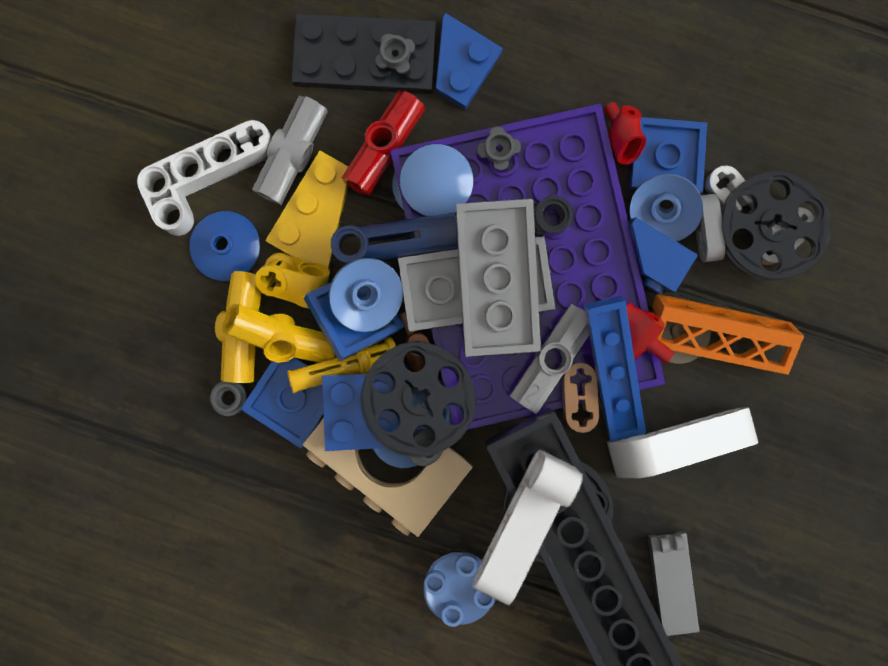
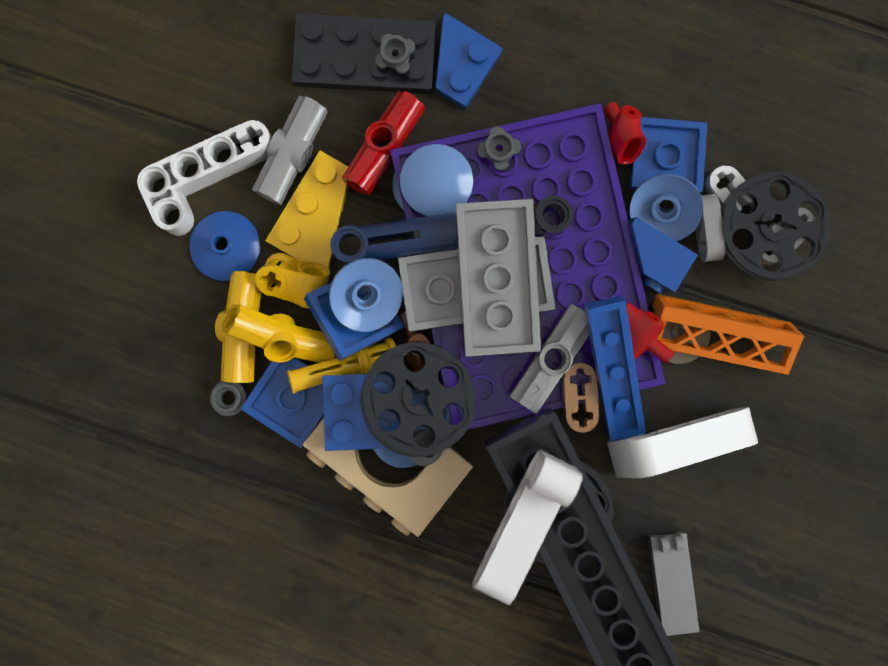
medium blue dish [424,552,495,627] -> none

